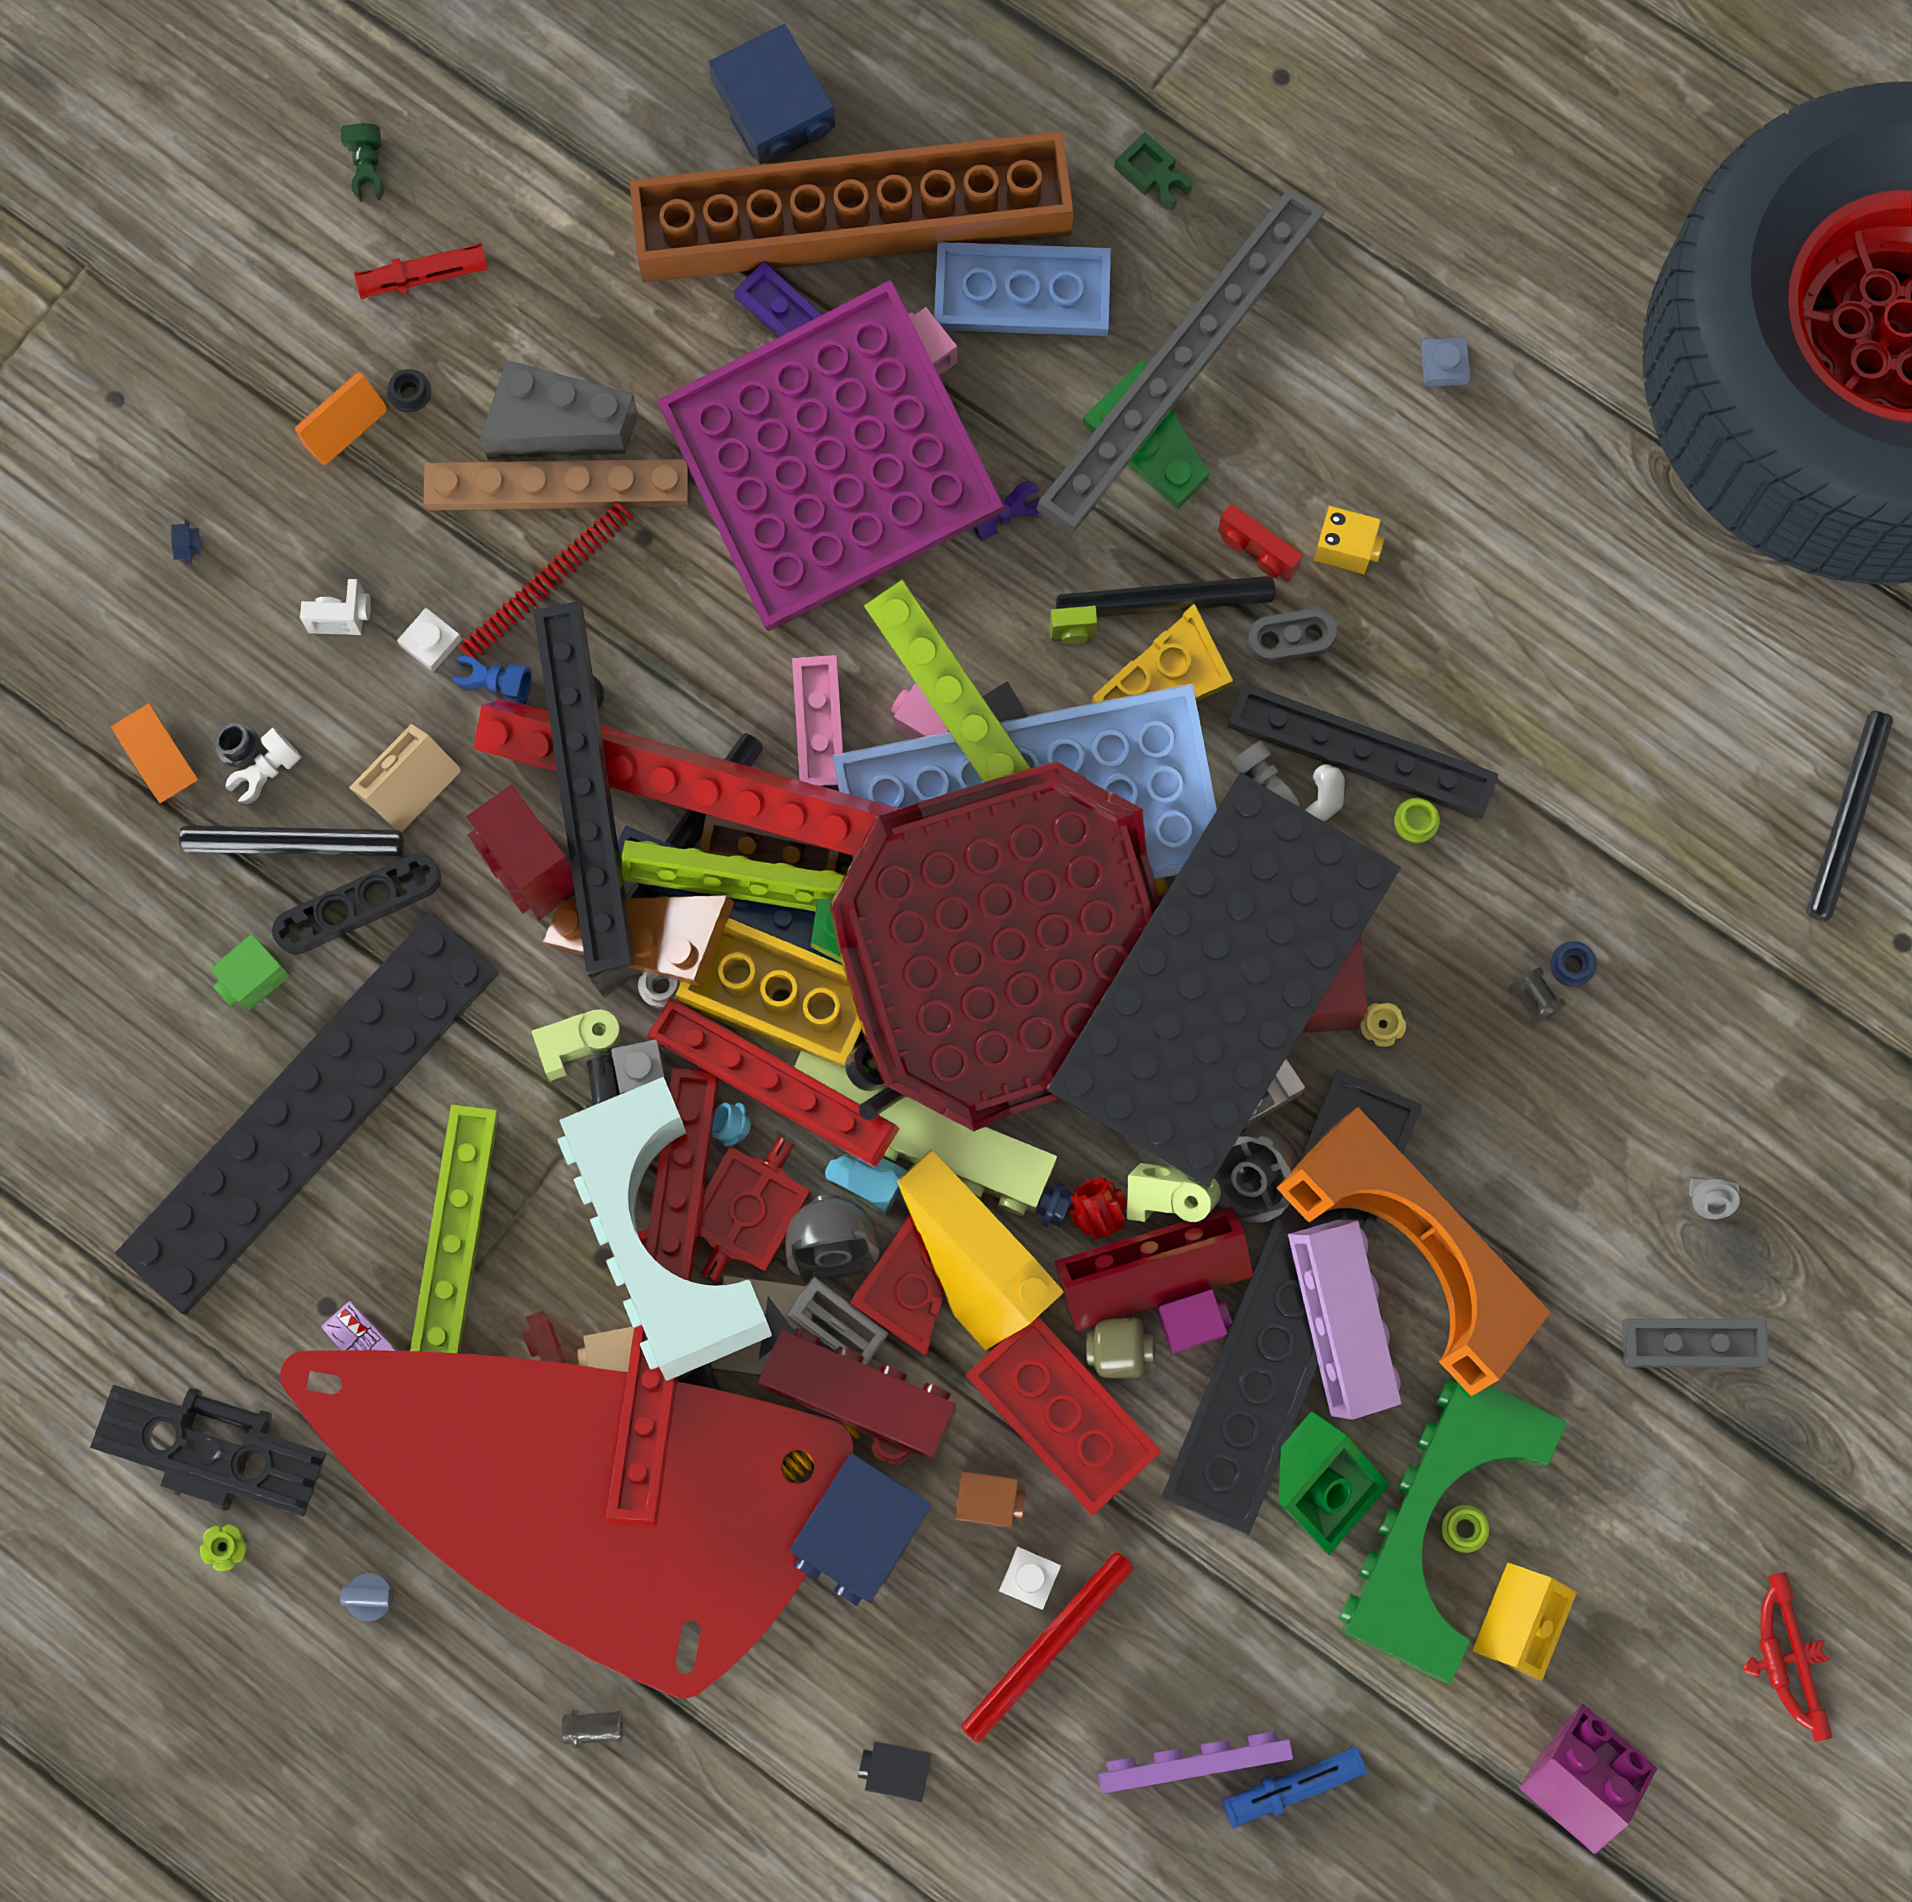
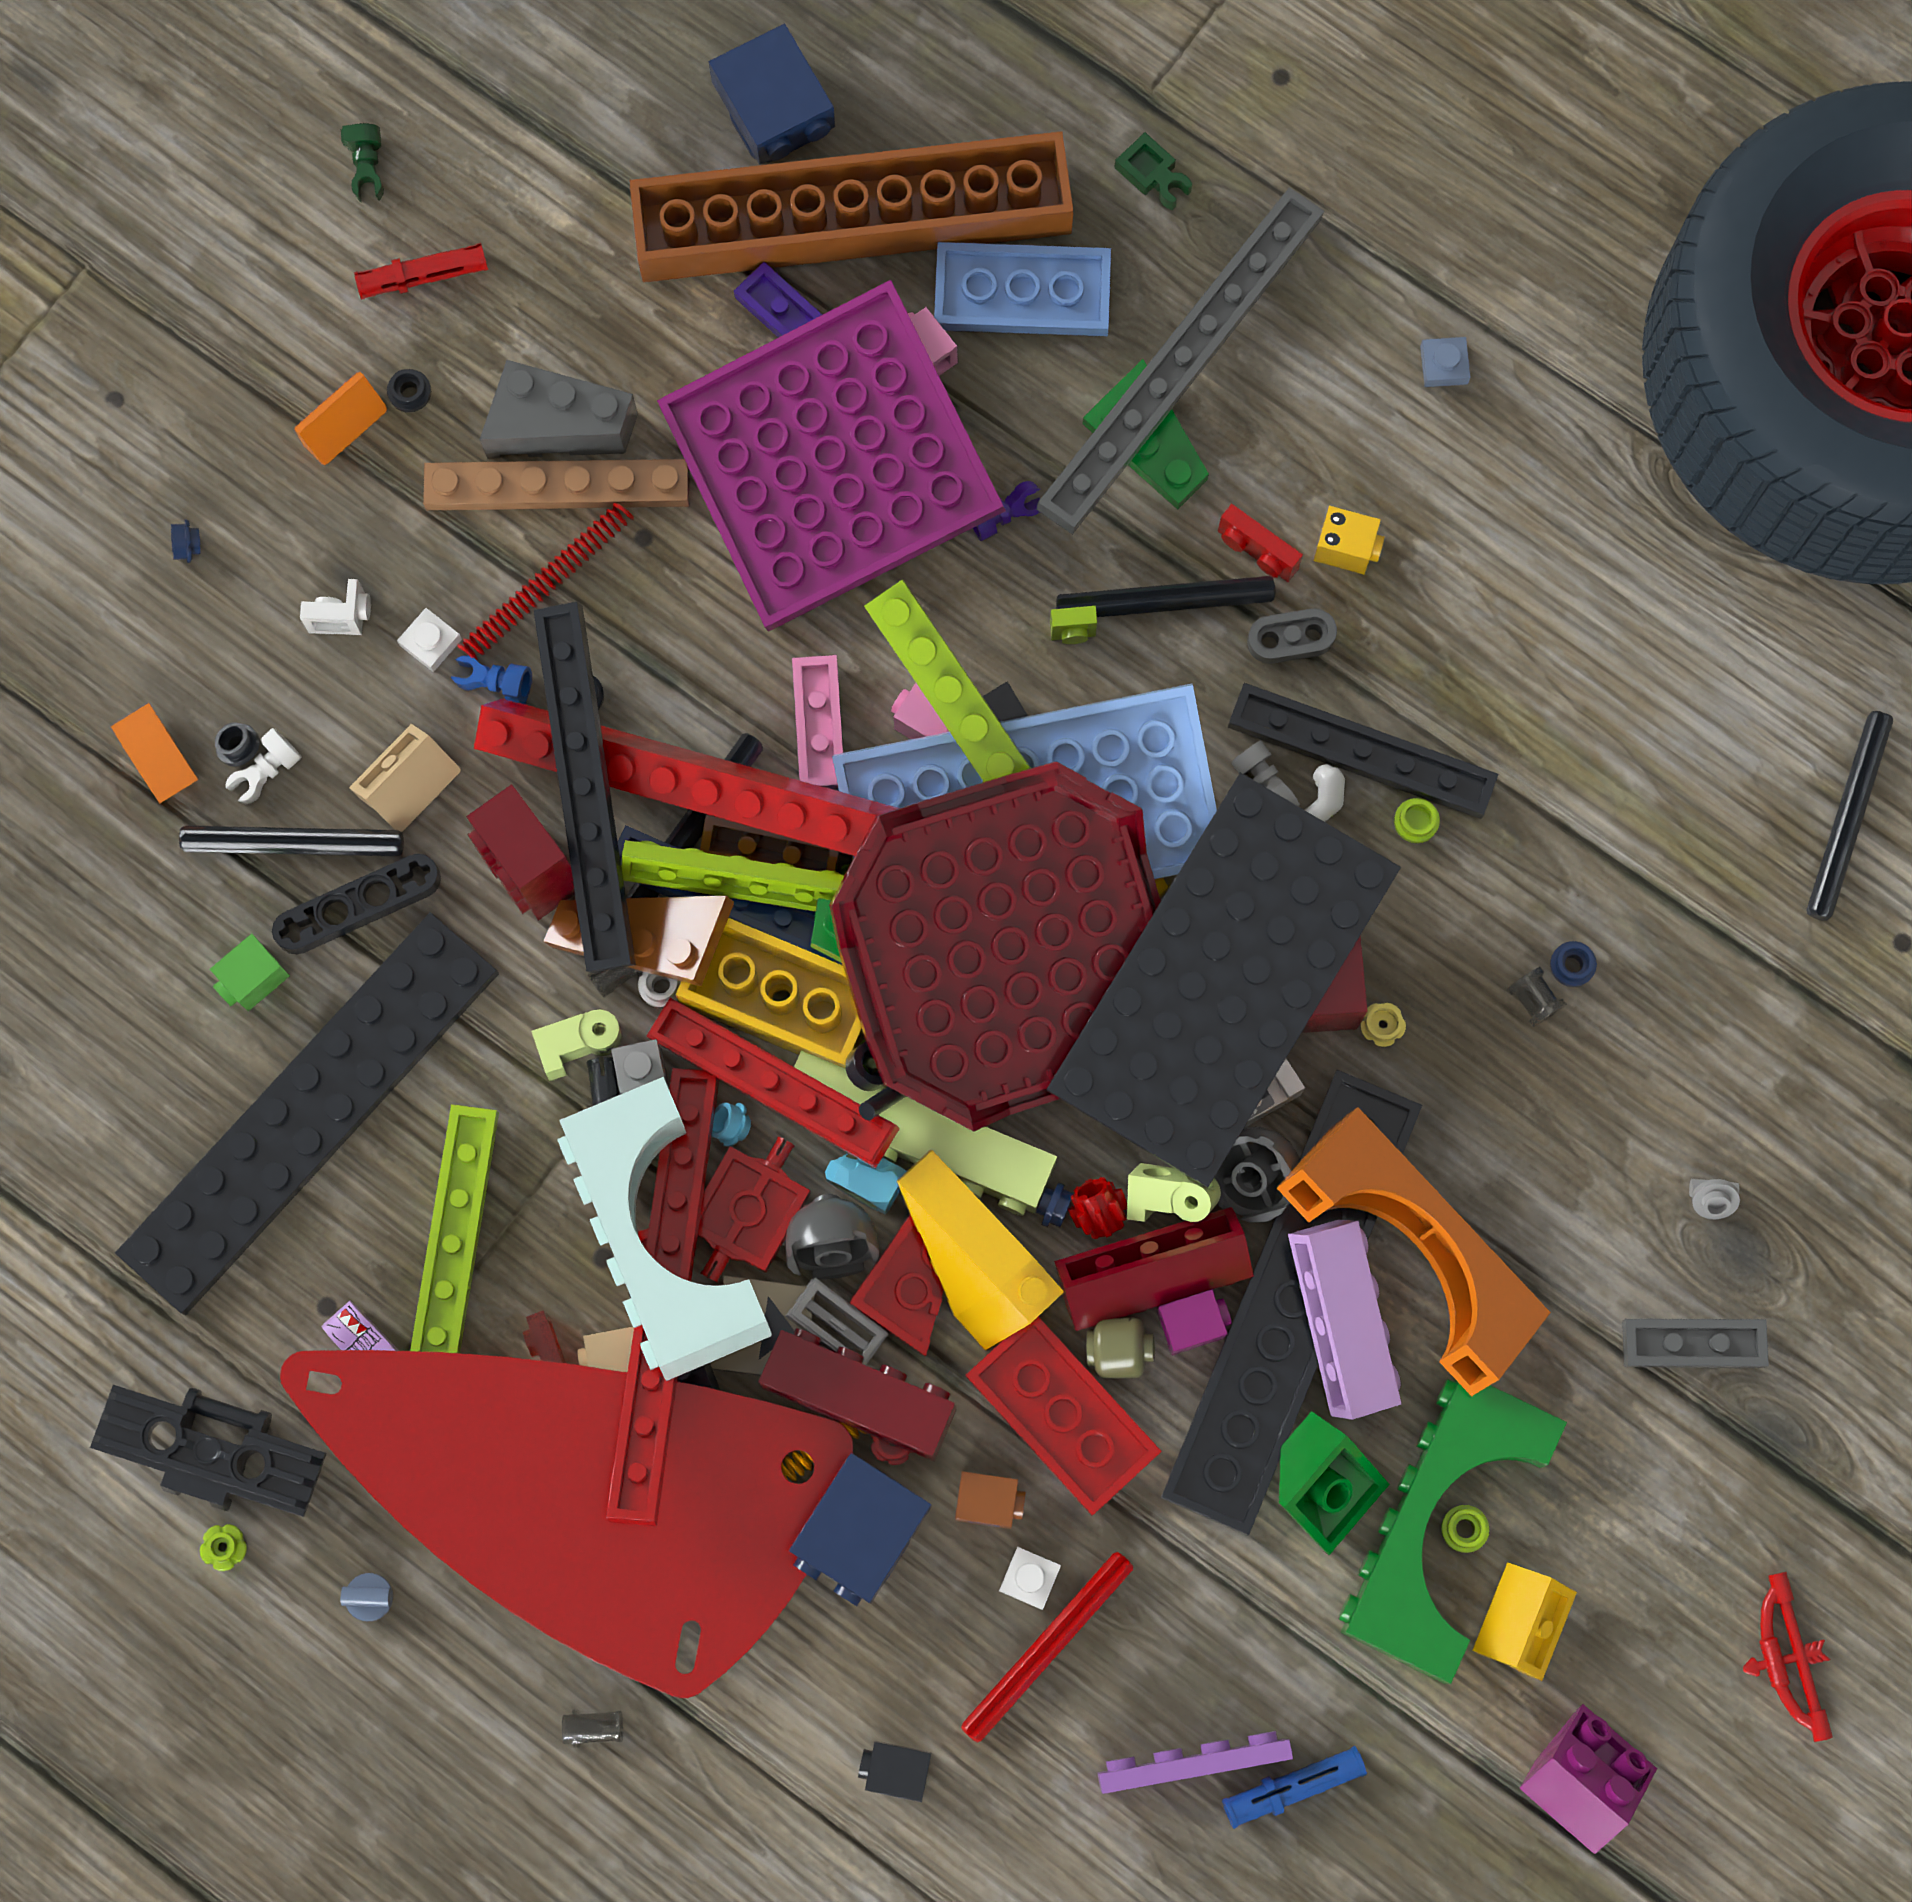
yellow wing [1092,604,1233,703] -> none

